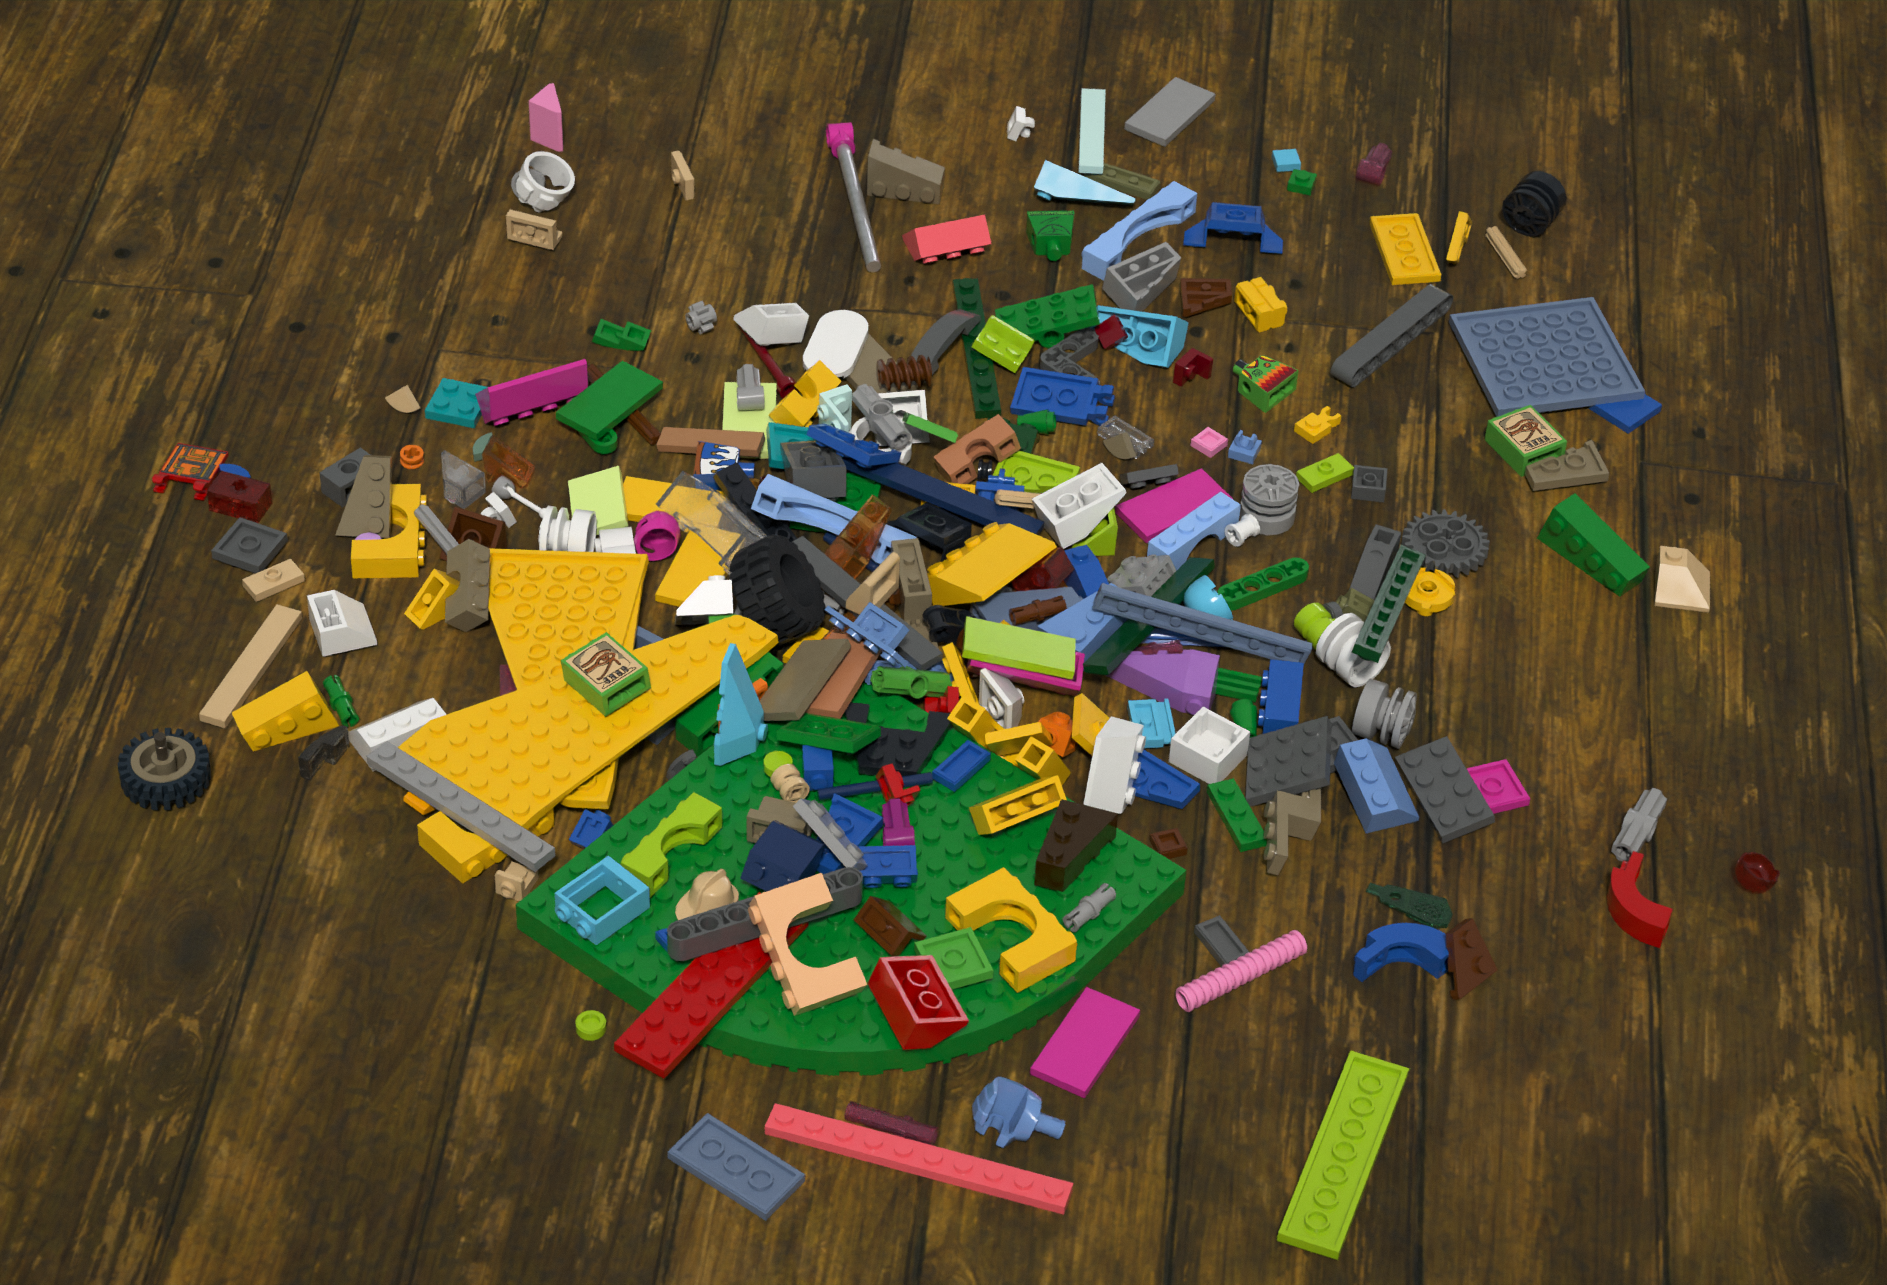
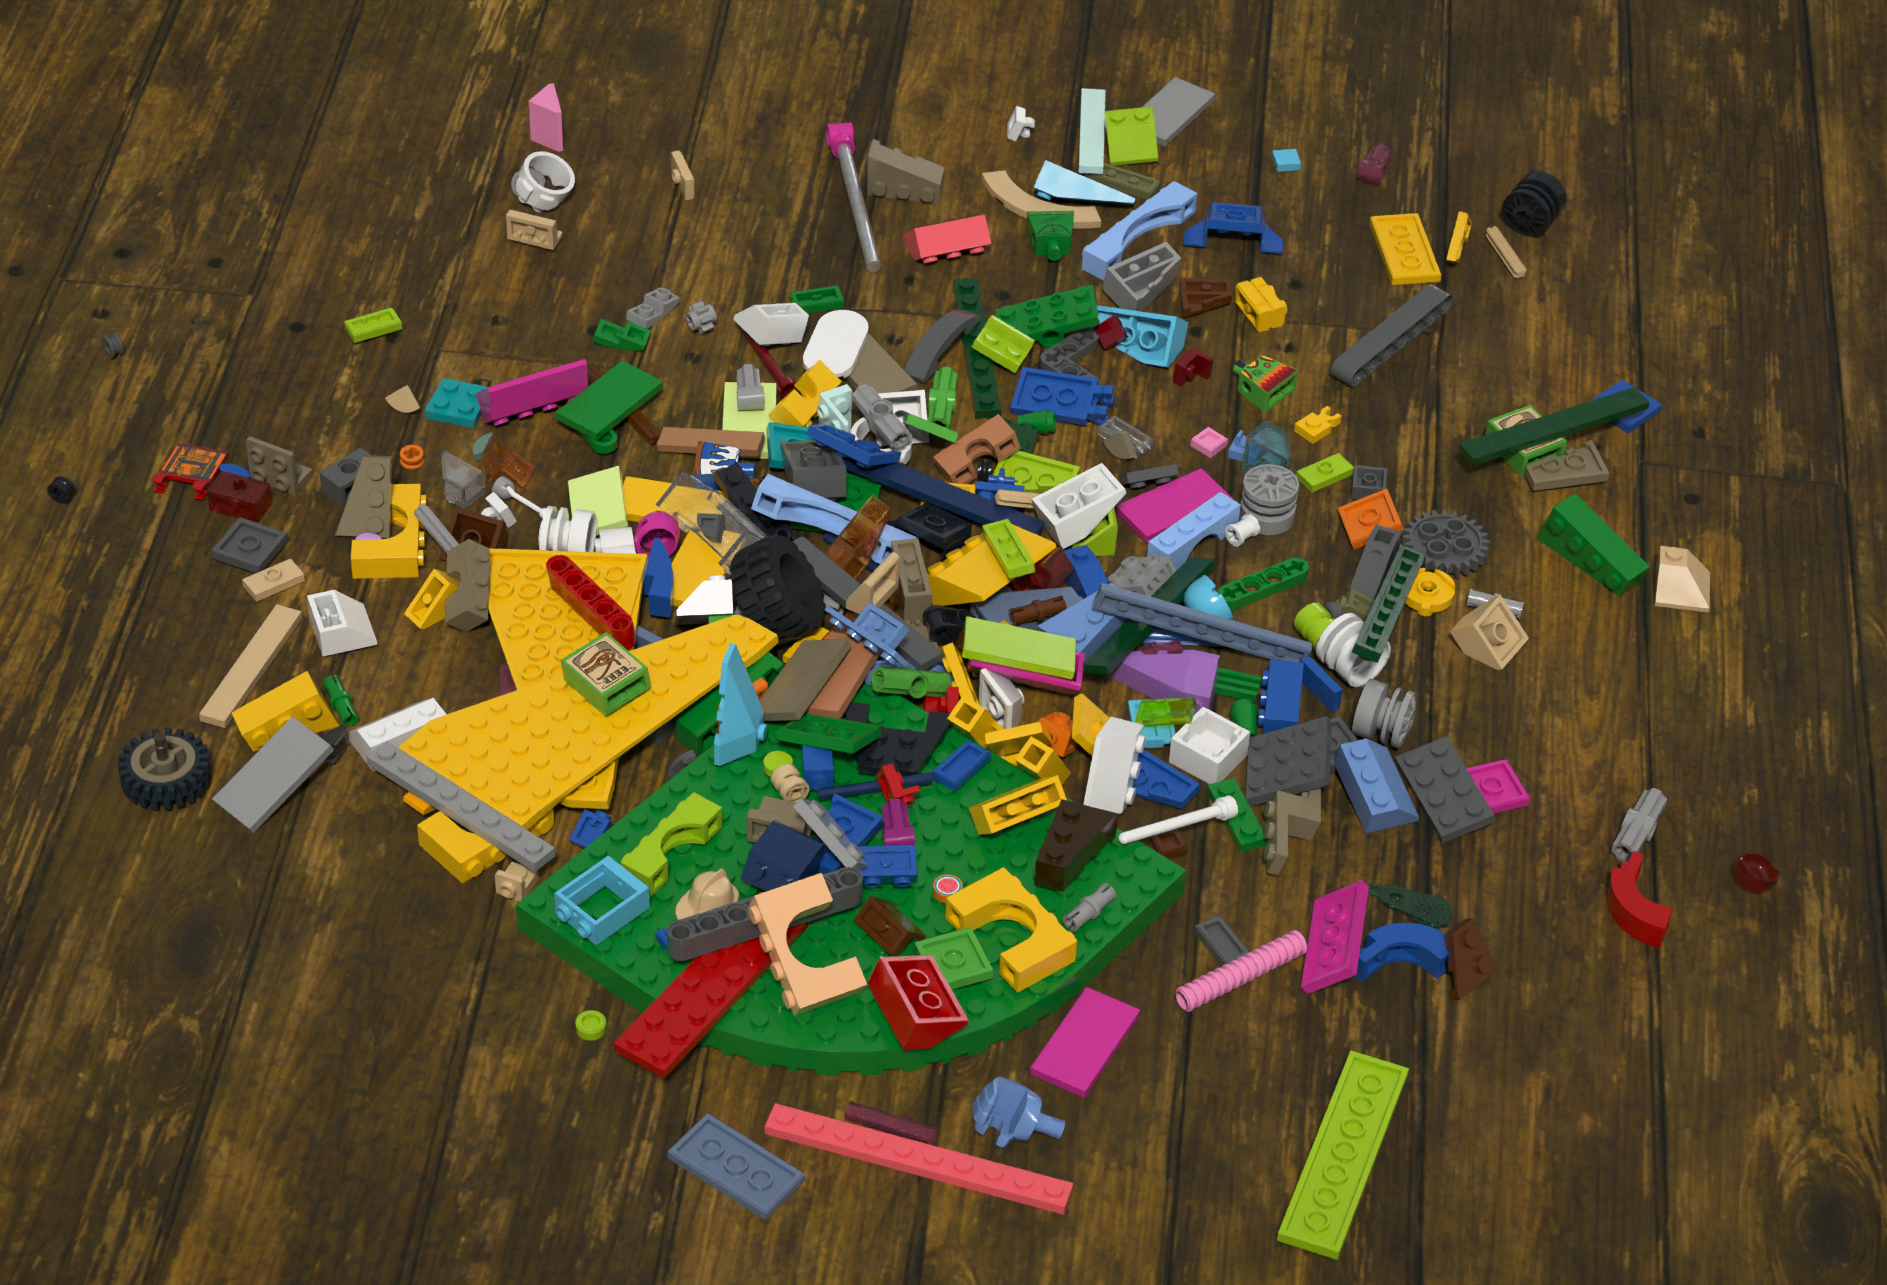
reddish brown piece [876,355,932,392] -> none
green plate [1287,169,1317,196] -> none
sand blue plate [1449,297,1645,417] -> none
none -> black bush [47,476,75,503]
none -> dark grey bush [102,332,124,358]
none -> light grey tile [212,716,334,833]
none -> dark tan bracket [246,436,313,496]
none -> lime plate [344,308,402,343]
none -> red beam [546,555,636,650]
none -> light grey slope [626,287,680,329]
none -> blue slope [644,538,673,618]
none -> dark grey tile [697,513,725,543]
none -> green tile [789,286,844,313]
none -> bright green piece [928,367,958,429]
none -> tile [933,874,963,903]
none -> tan tile [982,170,1101,229]
none -> lime plate [982,519,1035,579]
none -> lime slope [1104,107,1158,166]
none -> white piece [1118,795,1238,844]
none -> clear neon green tile [1135,697,1197,726]
none -> clear light blue slope [1242,420,1291,476]
none -> blue tile [1300,656,1343,713]
none -> dark pink plate [1301,880,1369,994]
none -> orange tile [1338,489,1404,550]
none -> tan slope [1450,594,1529,670]
none -> dark green tile [1459,387,1650,466]
none -> light grey pin [1466,589,1524,619]

